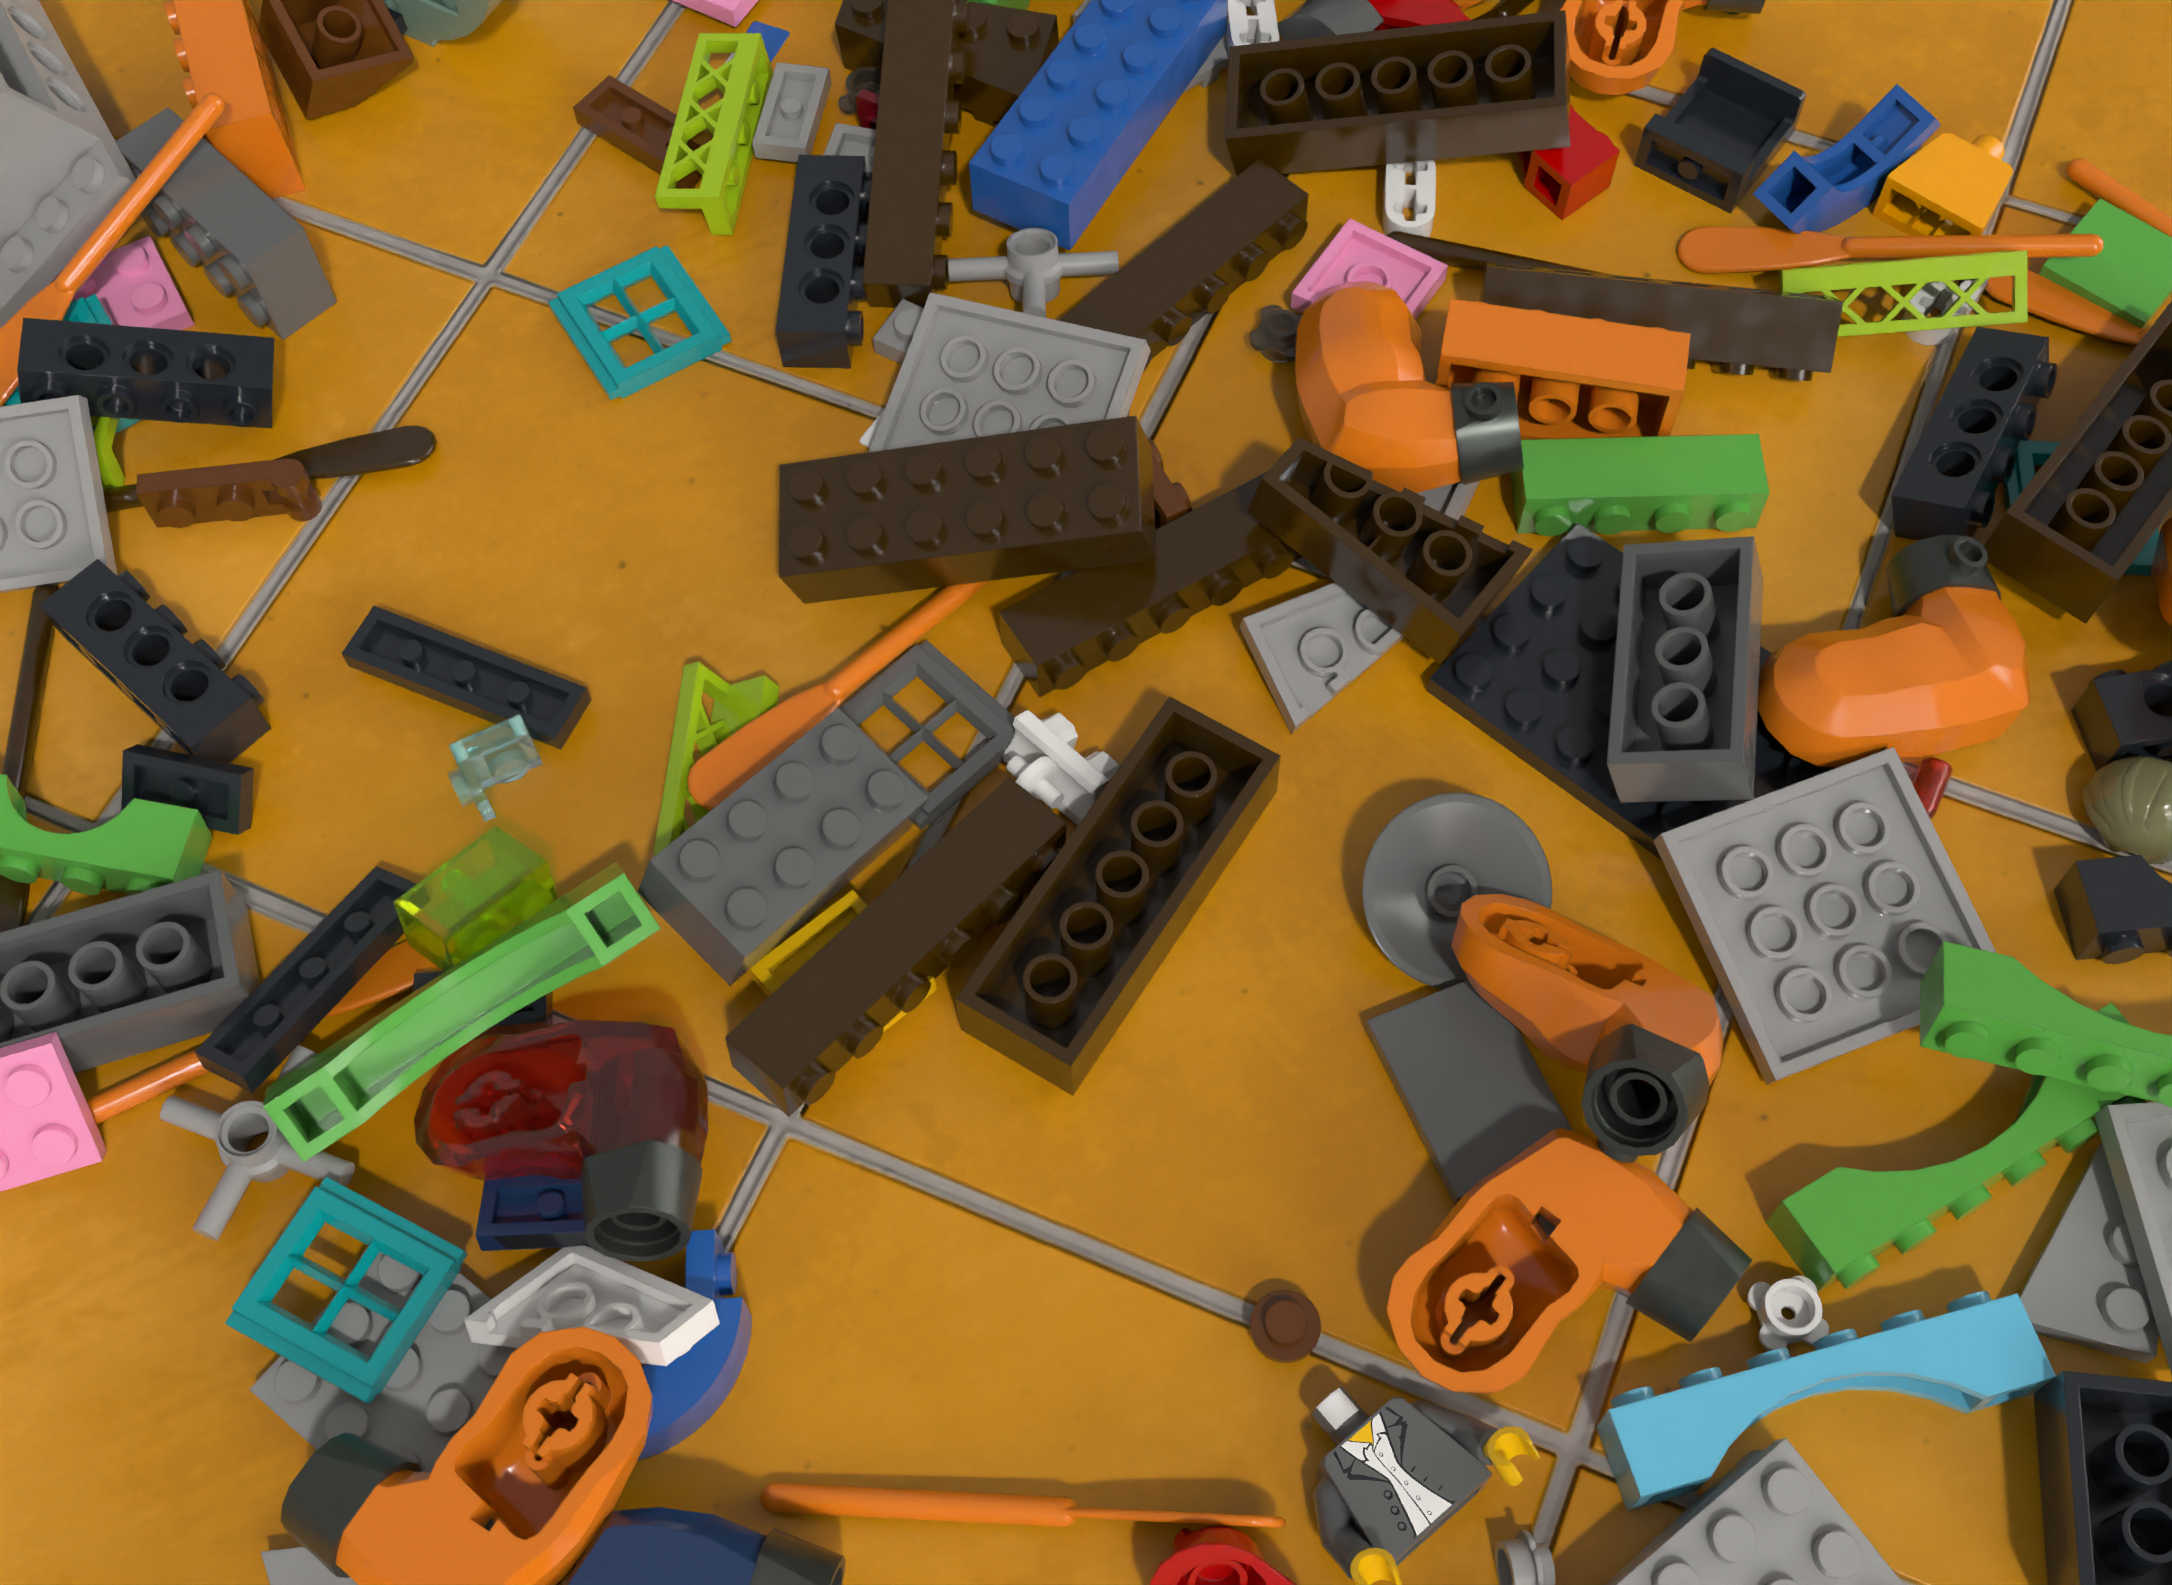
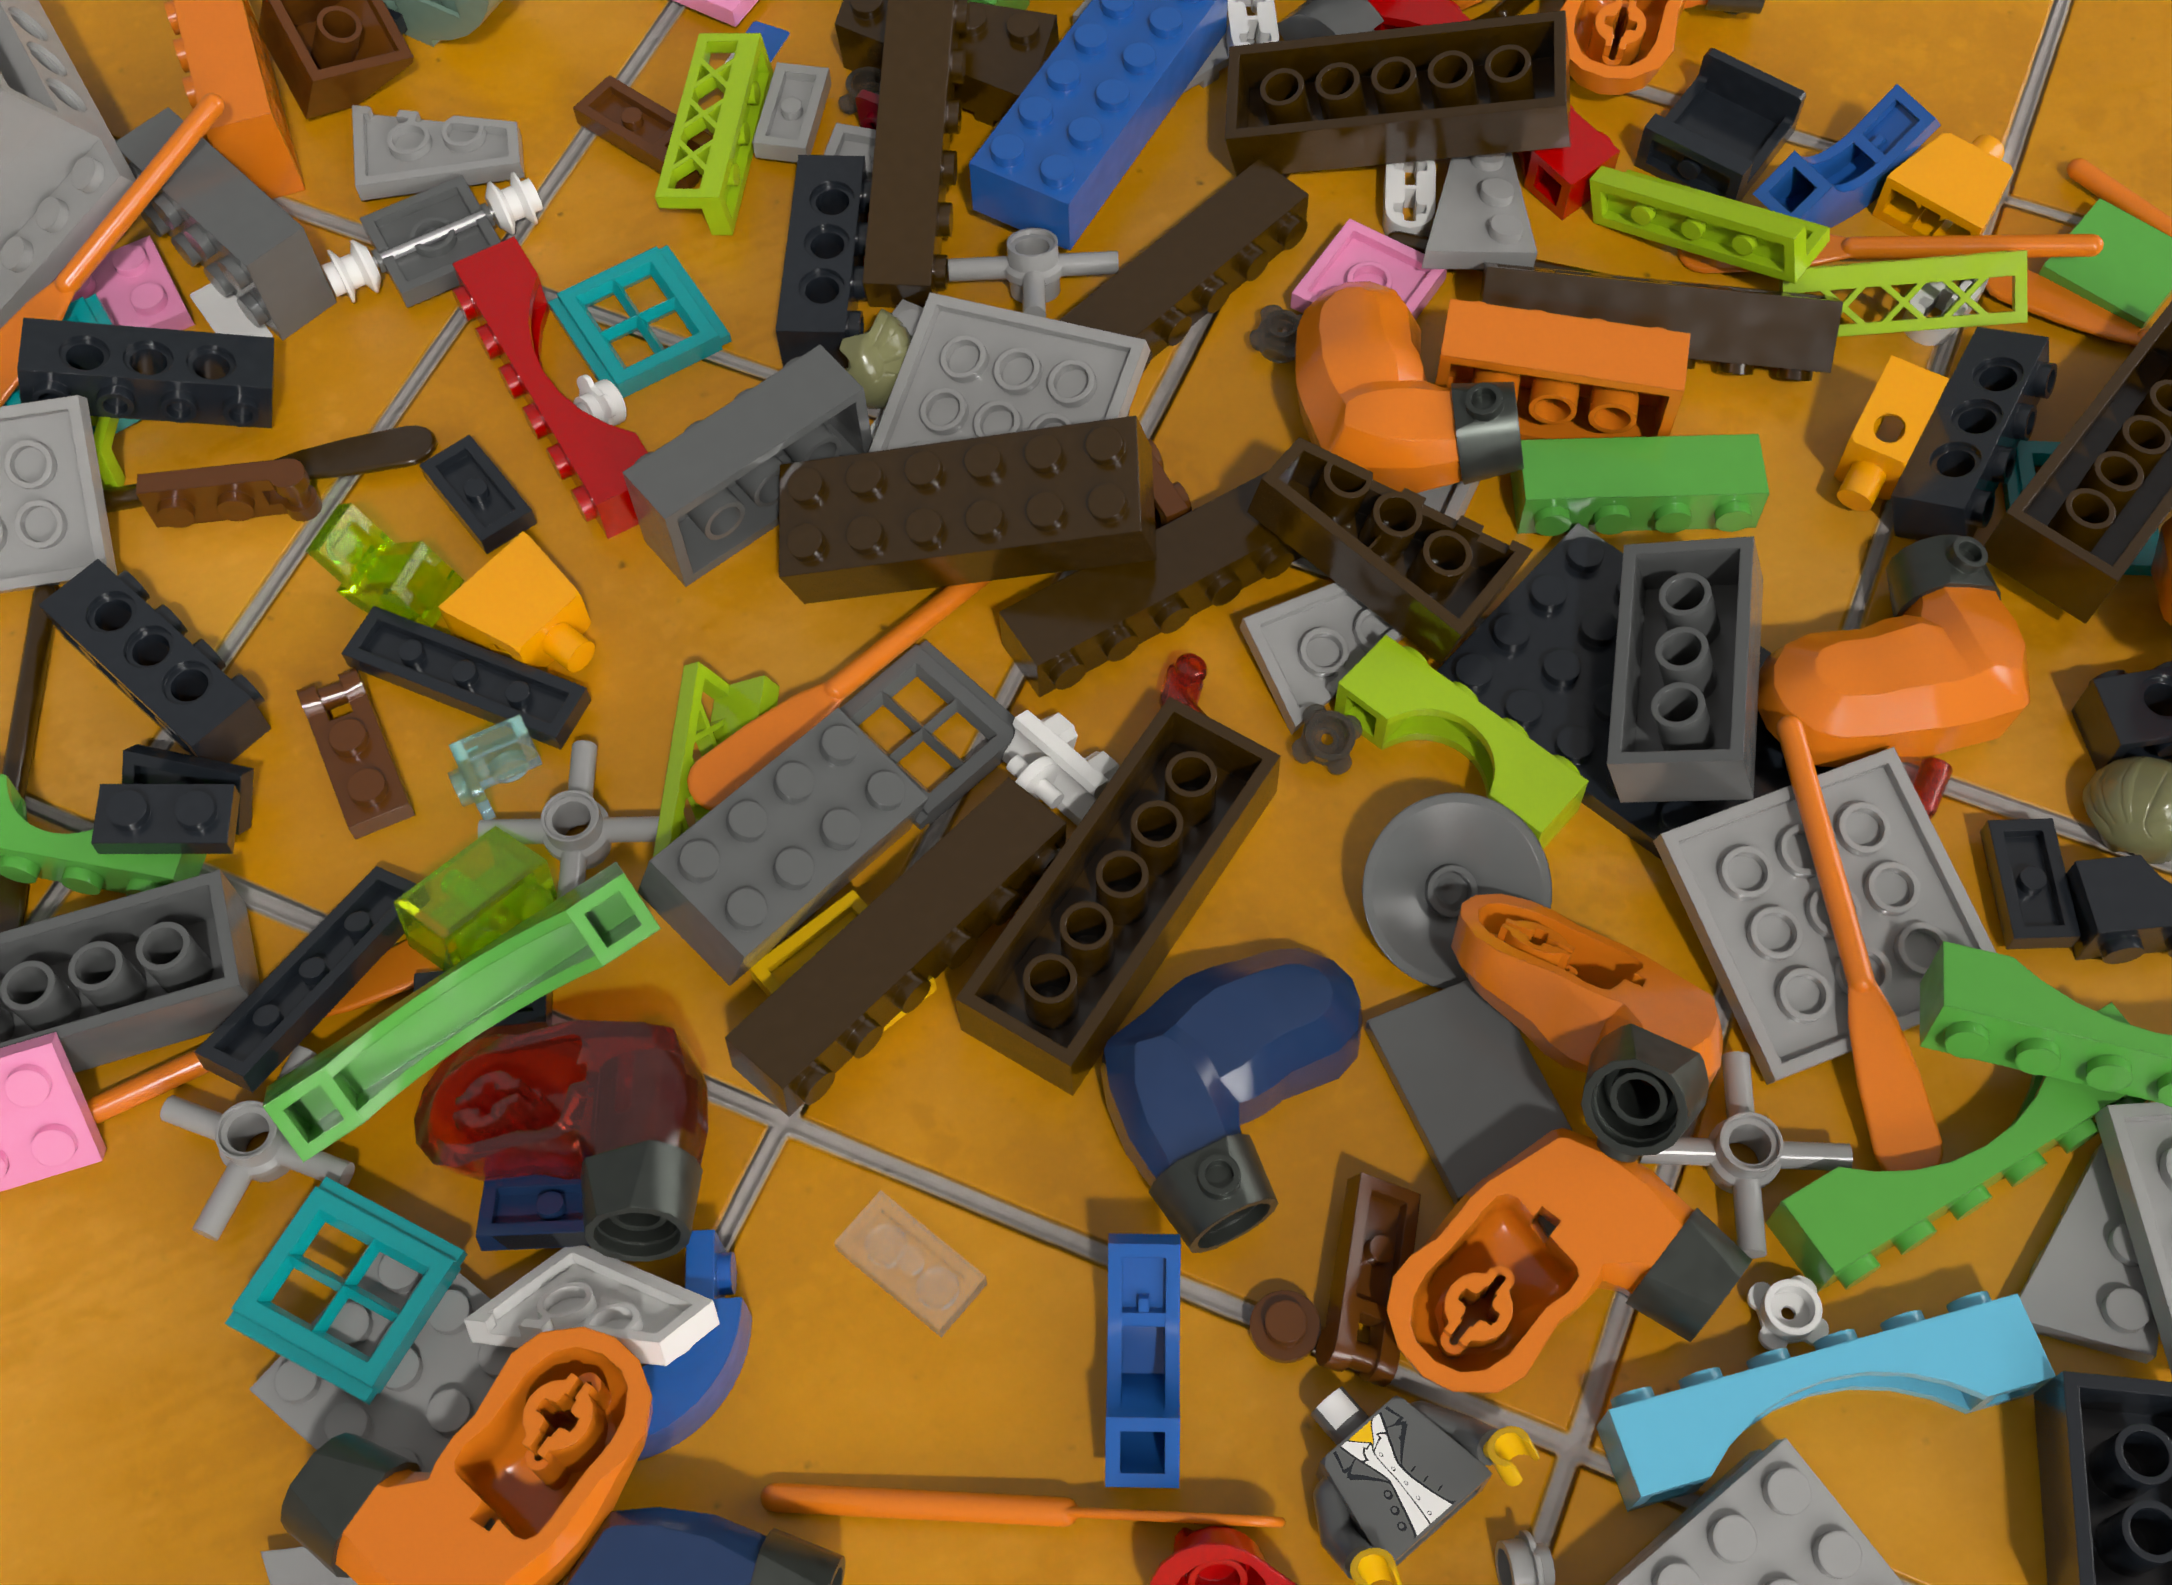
none -> black plate [91,784,240,854]
none -> white sticker [190,283,273,337]
none -> reddish brown plate [296,667,415,840]
none -> clear neon green brick [306,503,464,628]
none -> dark grey plate [321,172,543,308]
none -> light grey wing [352,105,525,201]
none -> black plate [419,435,537,554]
none -> light orange torso [438,531,595,673]
none -> red arch [452,236,648,539]
none -> light grey bar [478,740,659,899]
none -> white plate [573,374,626,426]
none -> dark grey brick [622,344,872,587]
none -> clear plate [834,1190,987,1337]
none -> olive hair [839,309,912,409]
none -> dark blue piece [1101,948,1363,1253]
none -> blue arch [1105,1233,1181,1488]
none -> clear red arm [1159,653,1208,716]
none -> clear smoke plate [1291,704,1362,775]
none -> reddish brown plate [1315,1172,1421,1387]
none -> lime arch [1334,635,1589,849]
none -> light grey wing [1421,152,1538,270]
none -> lime fence [1590,166,1830,284]
none -> light grey bar [1637,1051,1853,1259]
none -> orange piece [1776,715,1943,1171]
none -> light orange torso [1834,355,1949,511]
none -> black plate [1980,818,2081,949]

